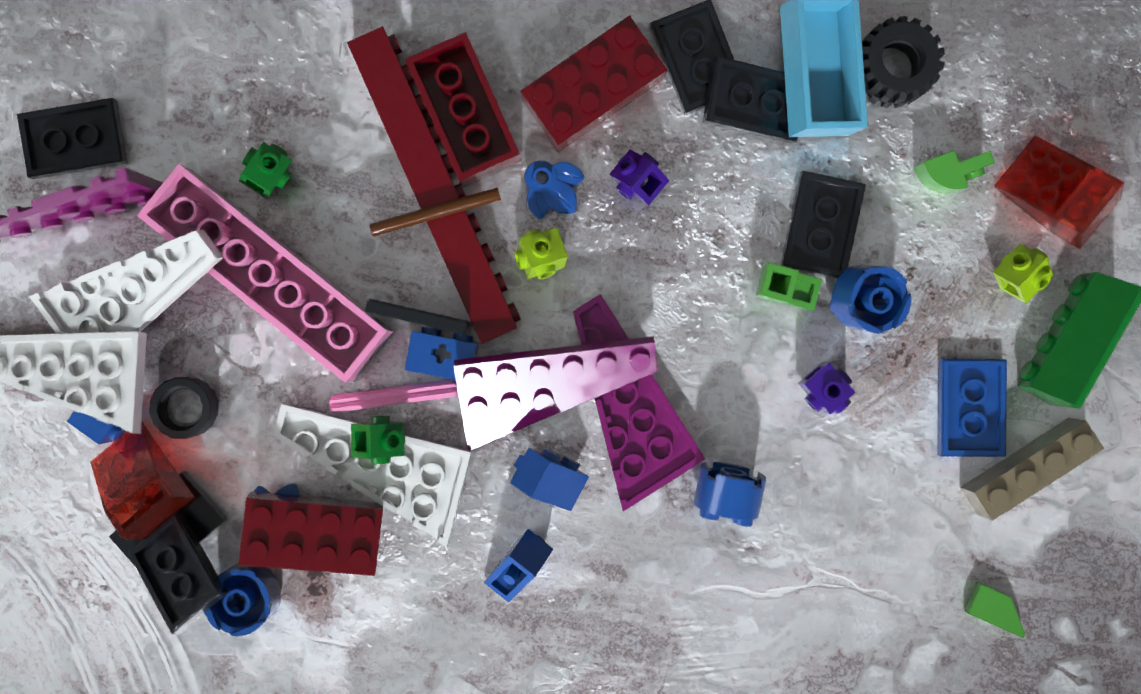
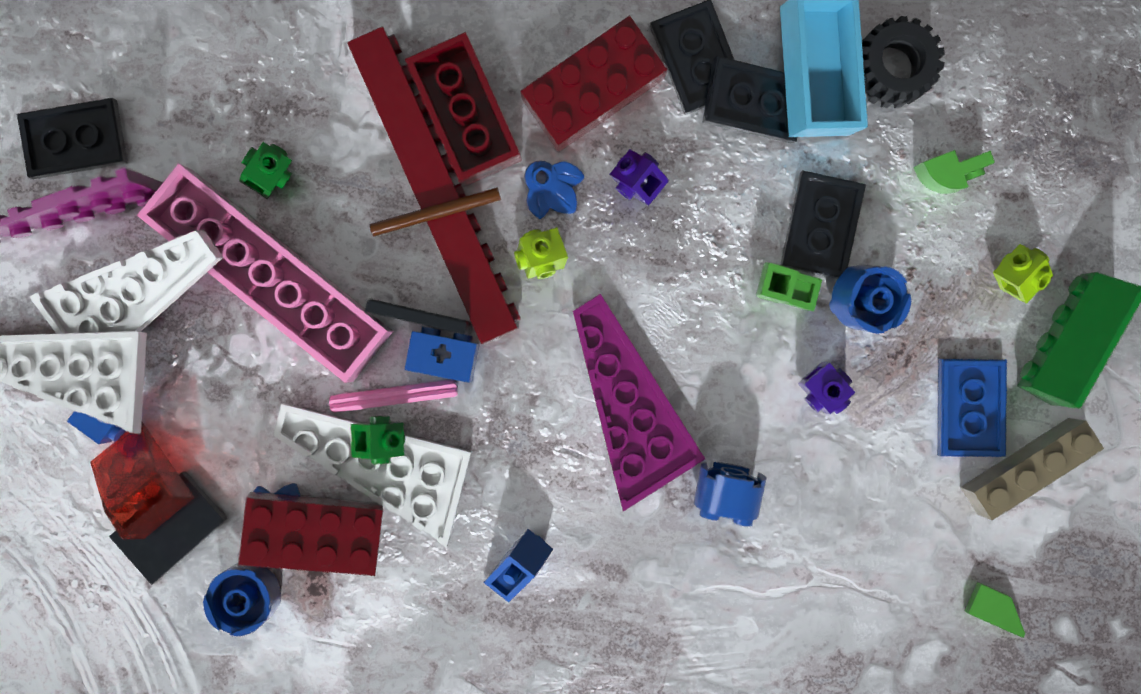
black tile [128,512,228,635] -> none
black tyre [149,377,219,439] -> none
wing [454,336,657,451] -> none
blue brick [510,447,589,511] -> none
clear red slope [994,135,1125,249] -> none

